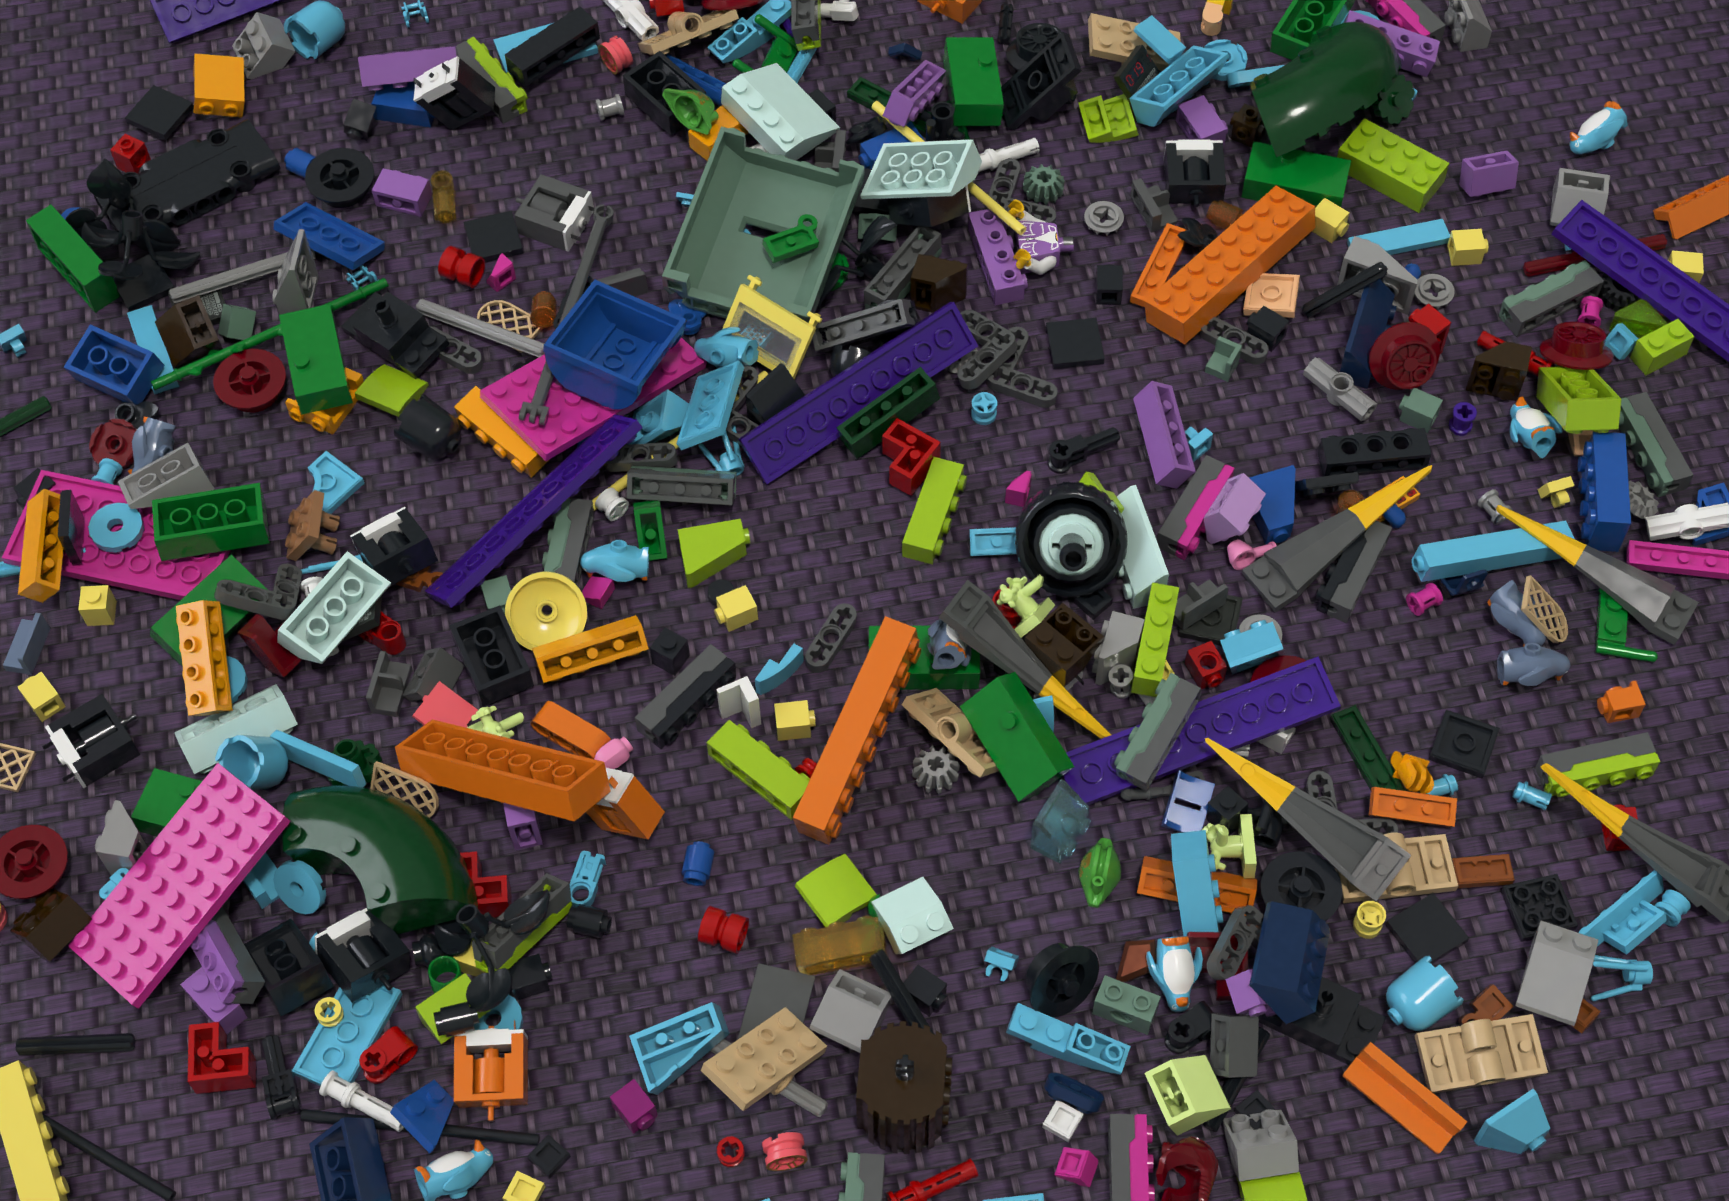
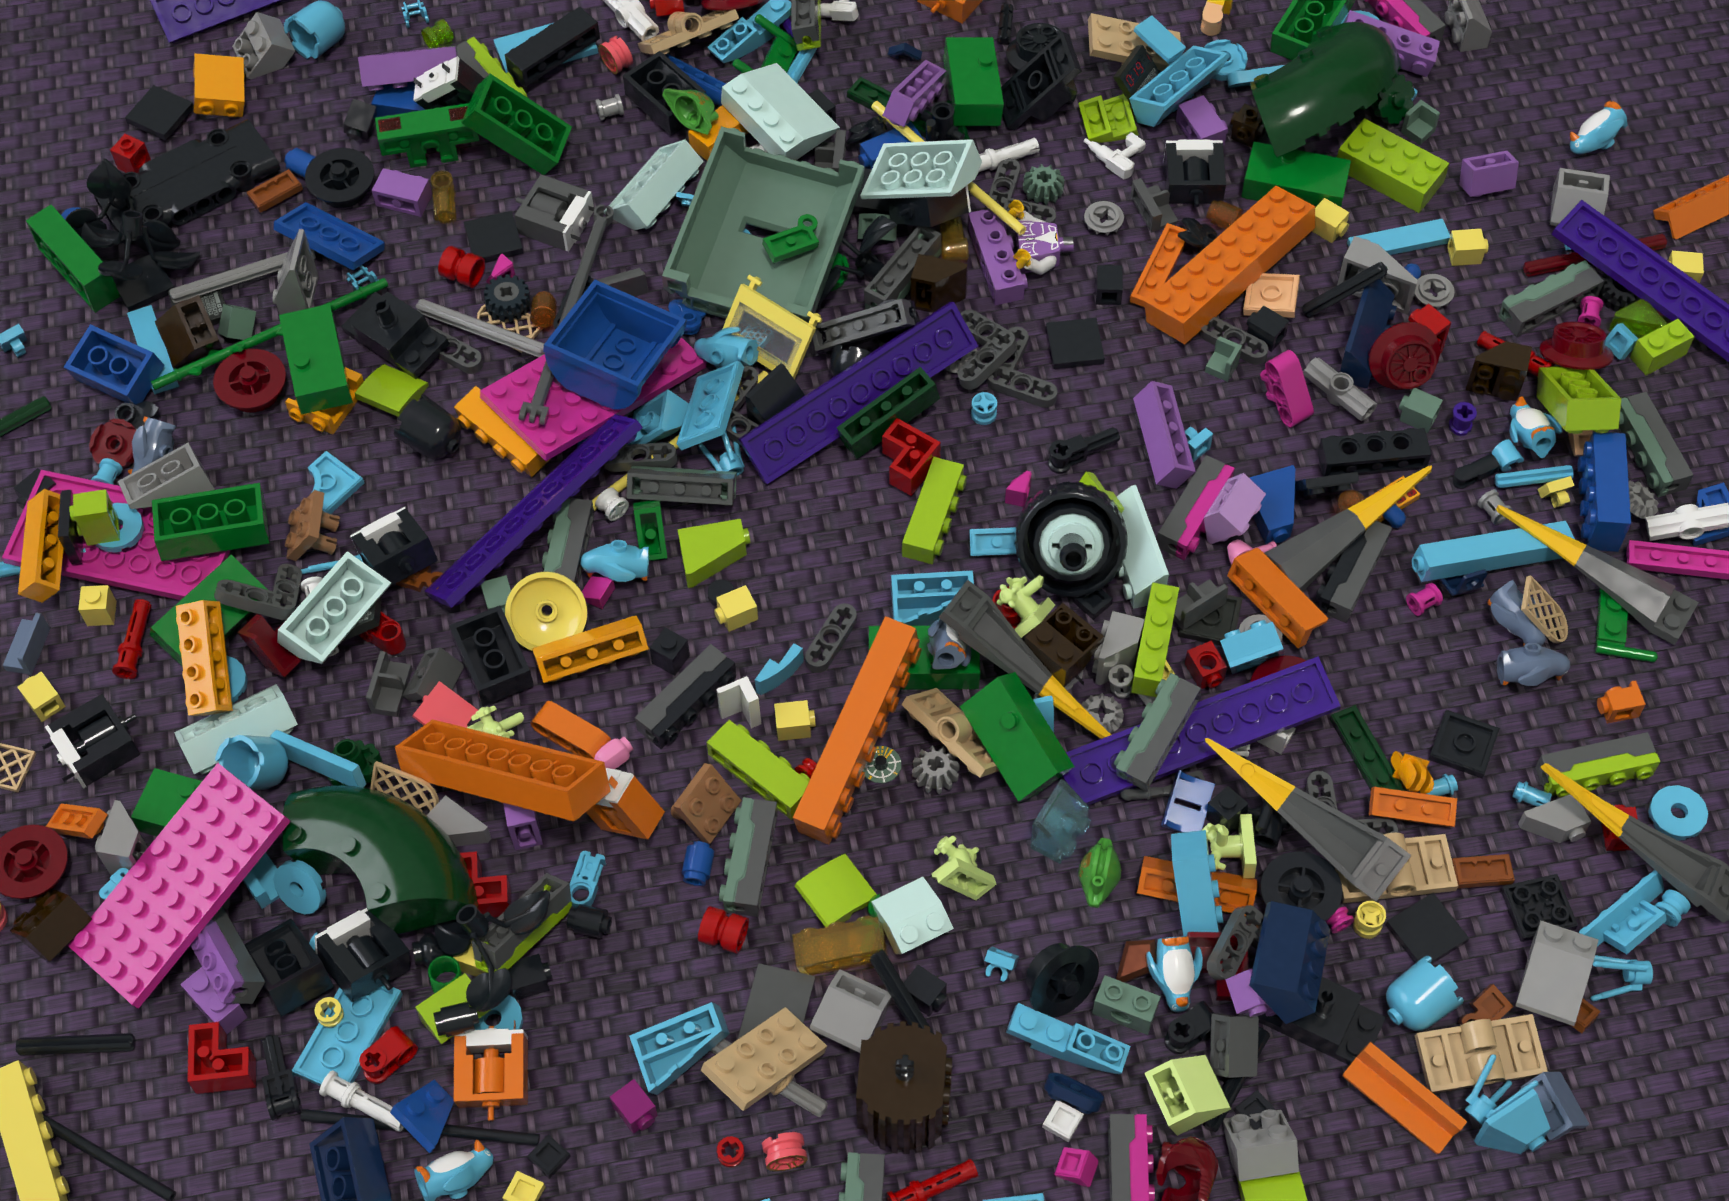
none -> orange plate [46,803,108,839]
none -> lime brick [69,489,120,546]
none -> red pin [112,599,152,679]
none -> dark orange plate [247,169,303,213]
none -> green piece [375,103,479,168]
none -> clear neon green wheel [421,19,454,49]
none -> light grey slope [427,795,491,847]
none -> green brick [461,74,572,175]
none -> black wheel [484,275,531,322]
none -> light aqua slope [604,139,704,230]
none -> medium nougat plate [671,763,742,844]
none -> piece [719,797,778,917]
none -> sand green piece [863,746,901,783]
none -> medium azure wedge [891,570,974,626]
none -> yellowish green piece [931,836,997,900]
none -> clear yellow piece [940,217,969,261]
none -> light grey gear [1082,693,1124,734]
none -> white piece [1084,132,1146,180]
none -> orange panel [1227,548,1328,648]
none -> dark pink piece [1260,350,1314,428]
none -> dark pink bush [1326,907,1355,933]
none -> sand green panel [1401,100,1440,145]
none -> black piece [1452,439,1524,489]
none -> medium azure plant [1465,1054,1538,1125]
none -> medium azure axle [1495,465,1574,488]
none -> light grey slope [1518,795,1591,843]
none -> sand blue panel [1520,1072,1589,1141]
none -> medium azure tile [1648,785,1708,841]

